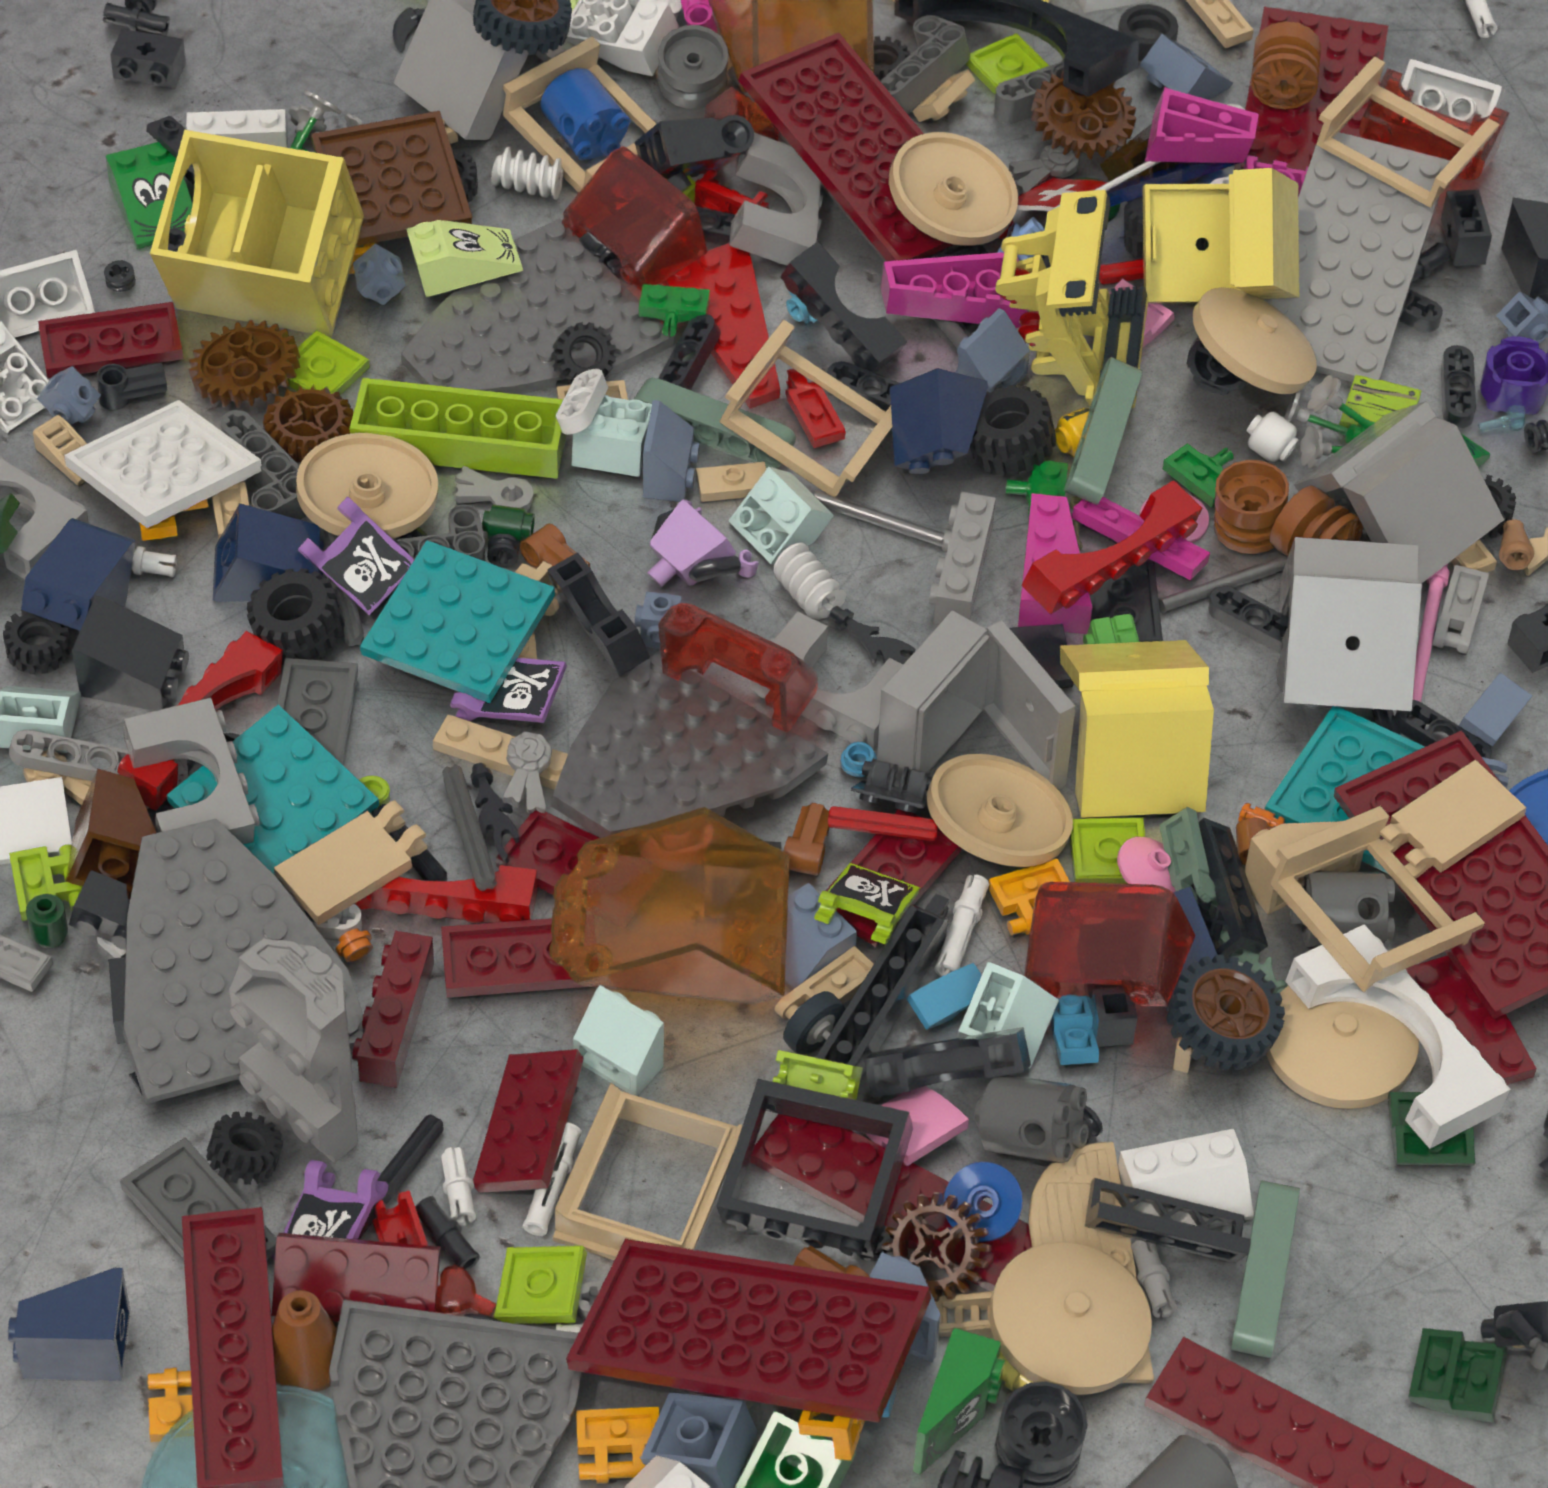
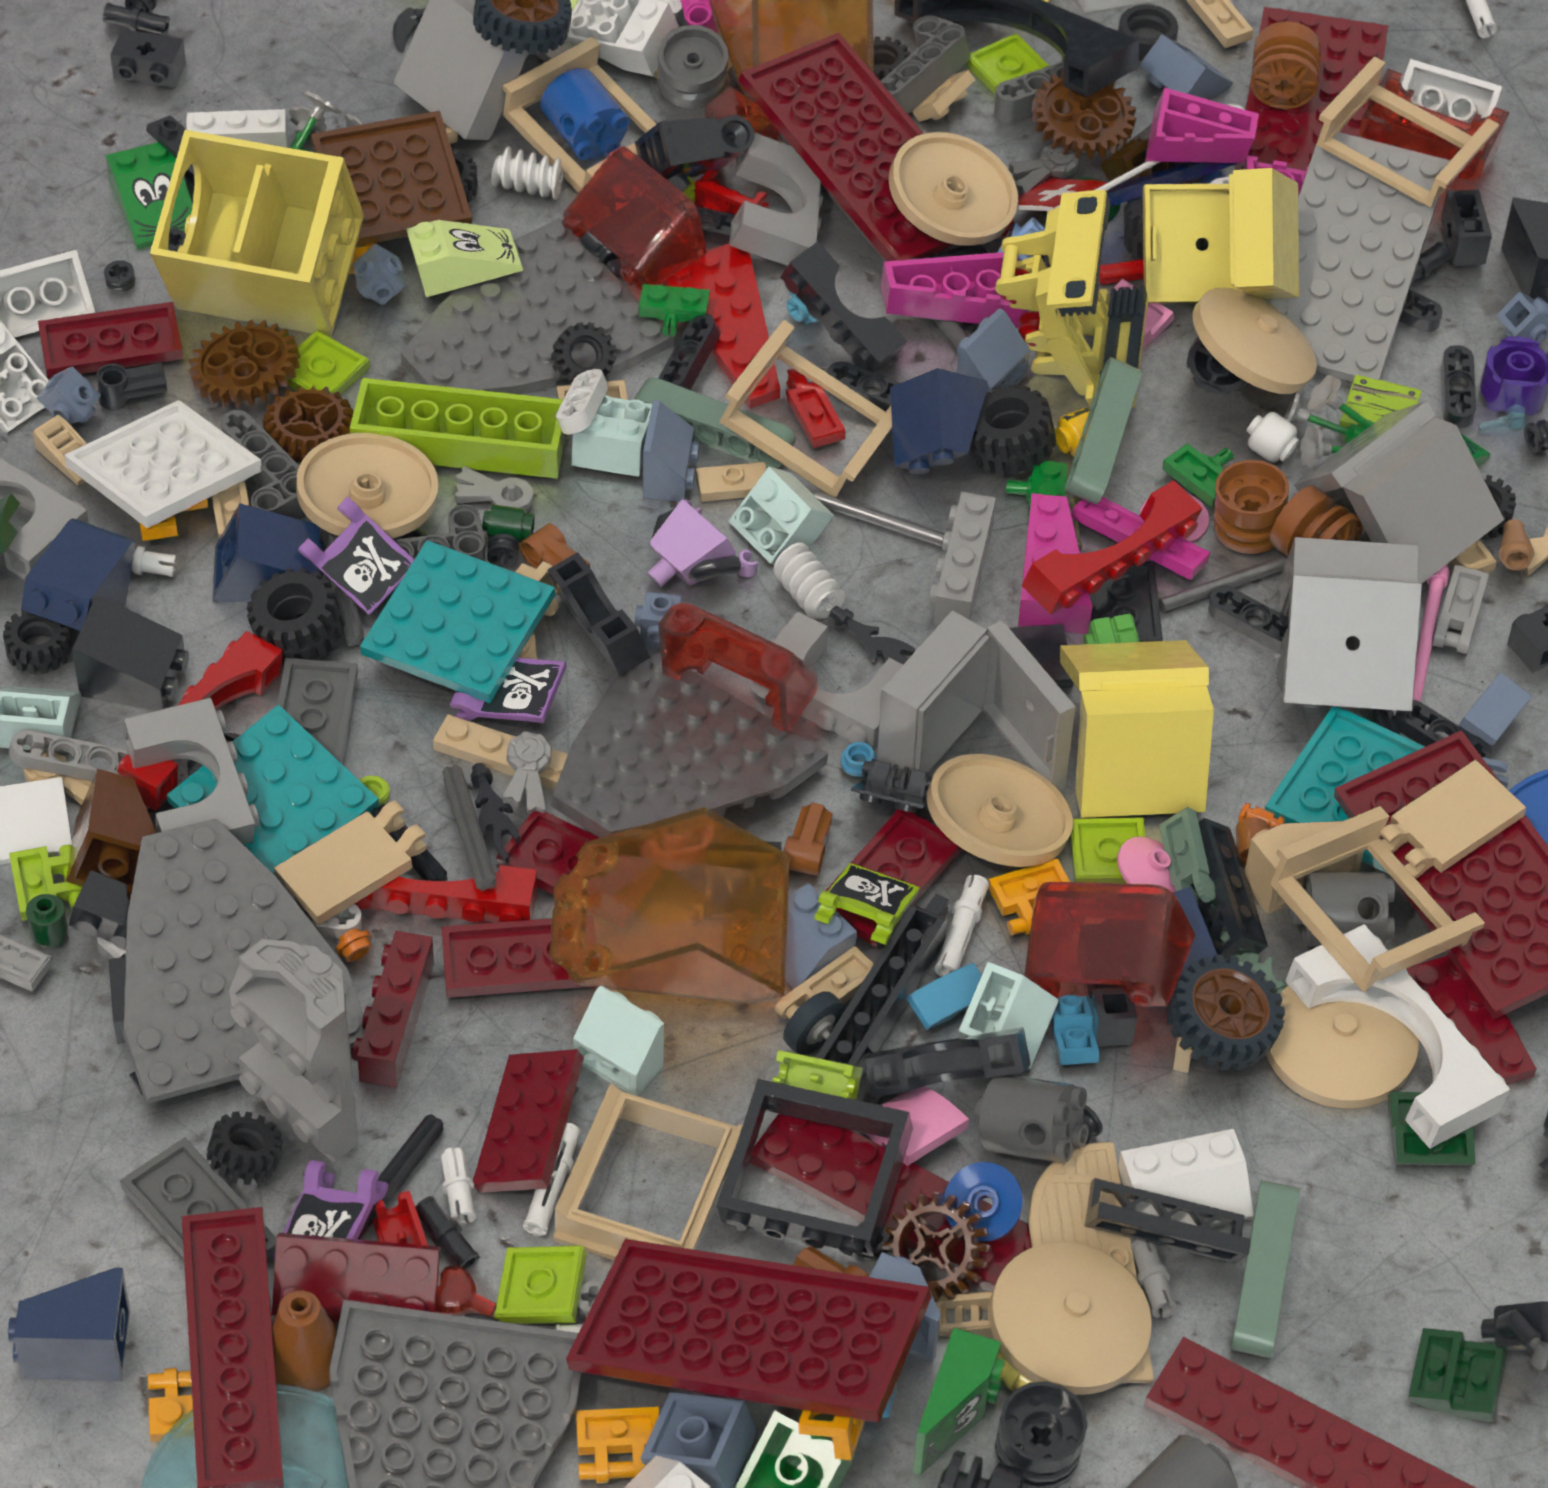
red axle [828,806,938,841] -> none

